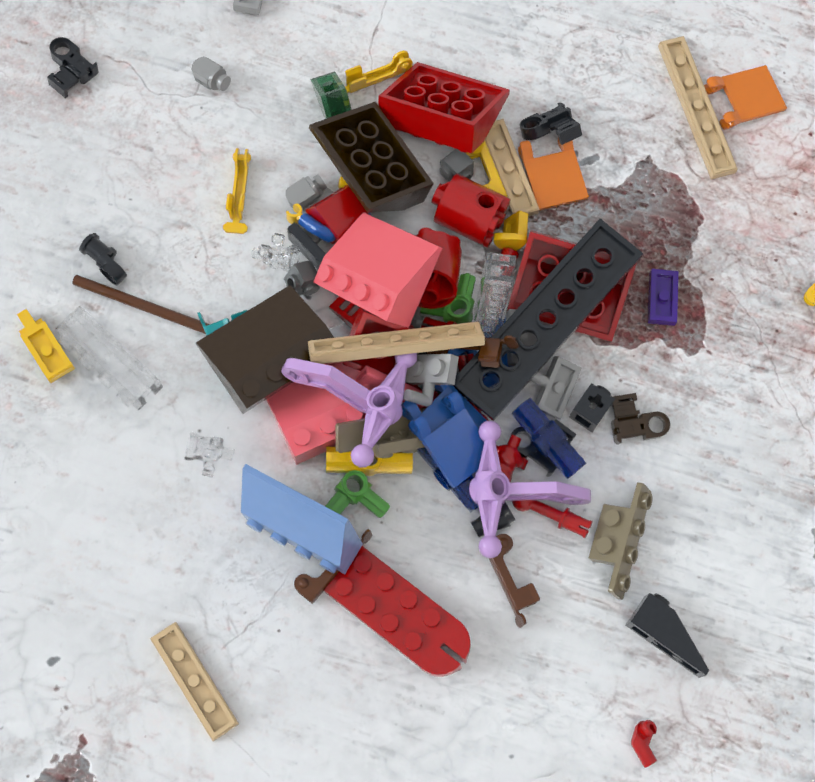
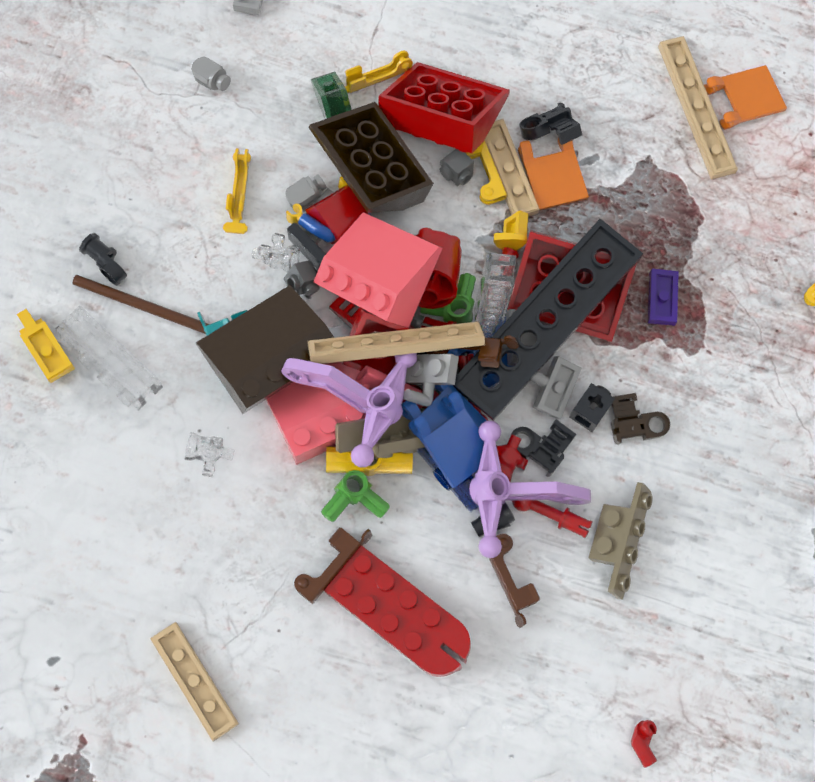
black piece [47,37,99,99] -> none
medium blue slope [241,464,363,574] -> none
red cylinder [431,173,511,248] -> none
clear blue piece [512,398,586,480] -> none
black slope [625,593,709,678] -> none

